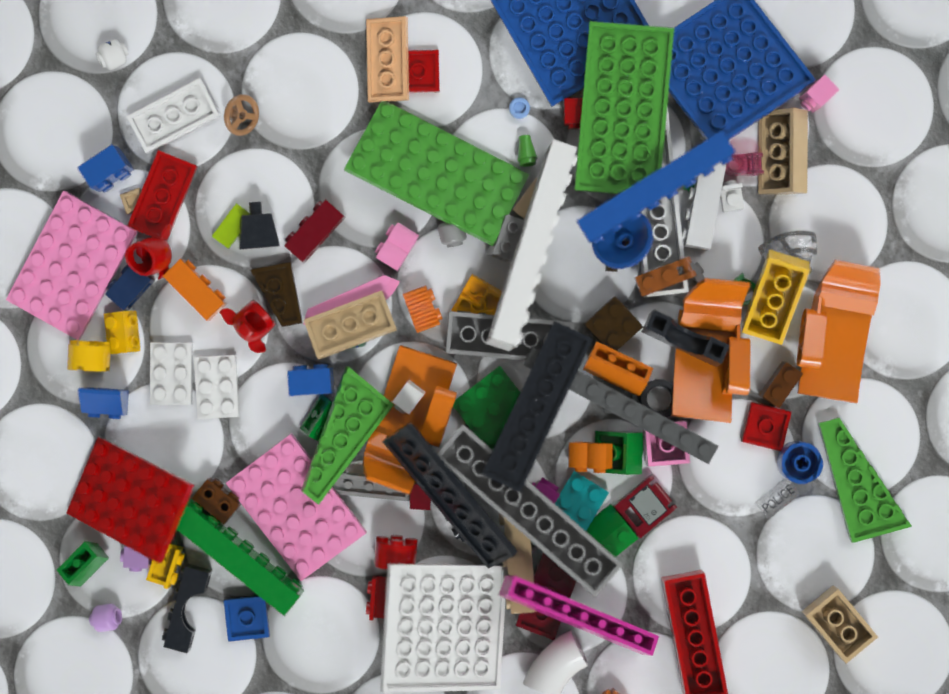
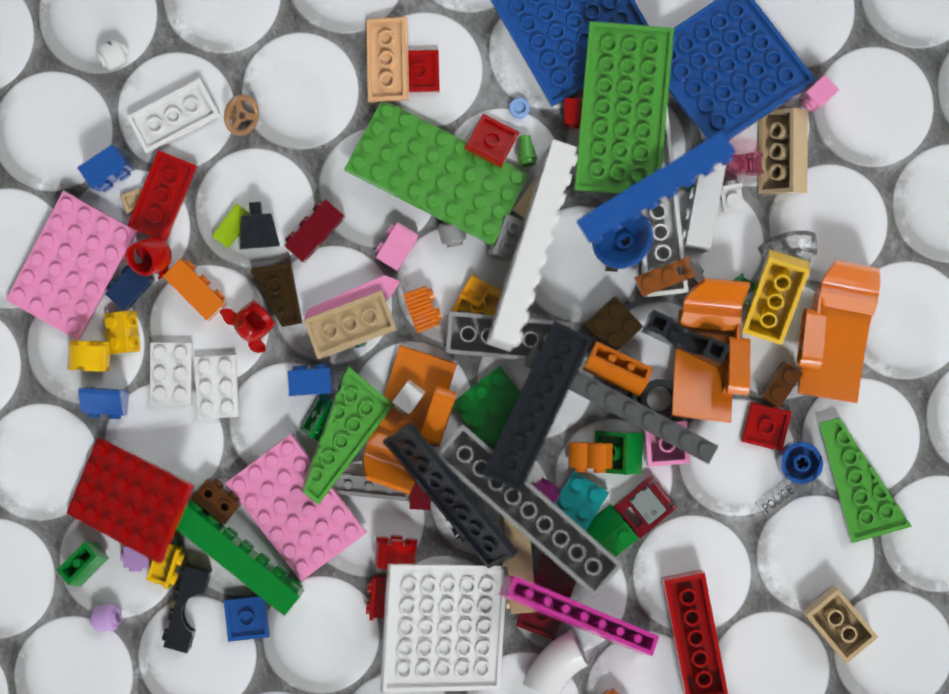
none -> red tile [464,114,520,168]

